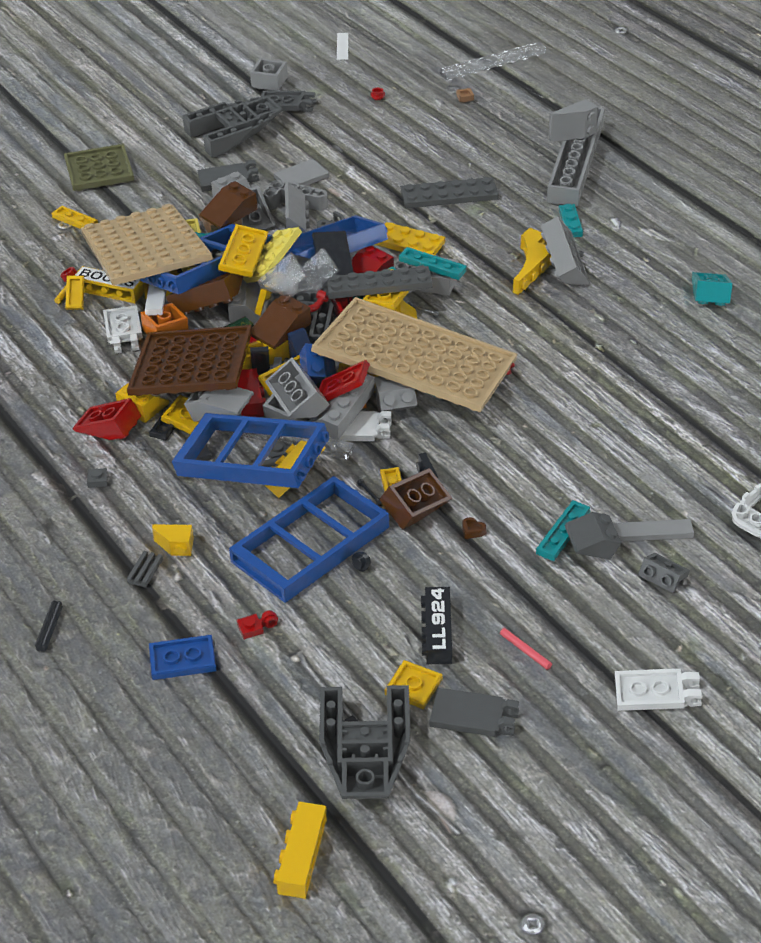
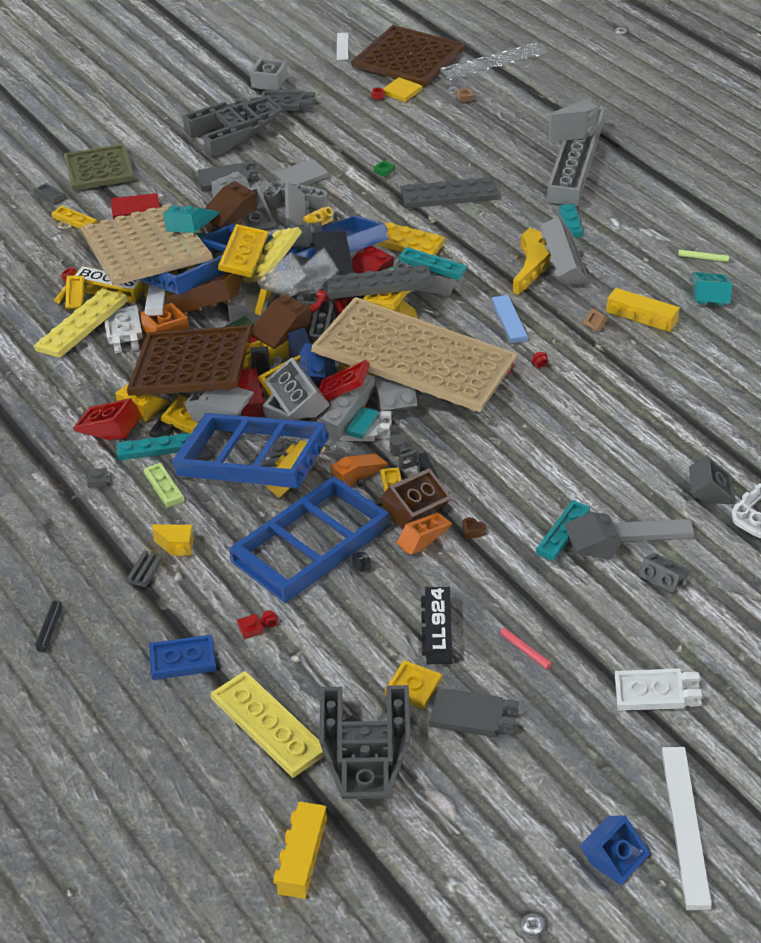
none -> dark grey tile [34,183,66,205]
none -> light yellow plate [34,289,128,358]
none -> red tile [111,193,160,219]
none -> teal plate [116,433,191,461]
none -> yellowish green tile [144,463,185,508]
none -> teal slope [163,205,219,233]
none -> light yellow plate [210,671,324,778]
none -> dark grey brick [290,223,323,249]
none -> yellow hips [303,206,334,227]
none -> orange slope [331,454,388,487]
none -> teal tile [345,407,378,439]
none -> reddish brown plate [351,25,466,87]
none -> green plate [373,160,395,177]
none -> yellow tile [383,77,422,102]
none -> dark grey leg [390,435,418,469]
none -> orange slope [397,512,452,555]
none -> light blue tile [492,295,528,343]
none -> red plate [531,352,549,368]
none -> blue slope [579,815,650,884]
none -> medium nougat plate [583,308,608,332]
none -> yellow brick [606,288,680,332]
none -> white tile [662,747,712,910]
none -> yellowish green bar [678,250,729,262]
none -> dark grey slope [689,455,736,504]

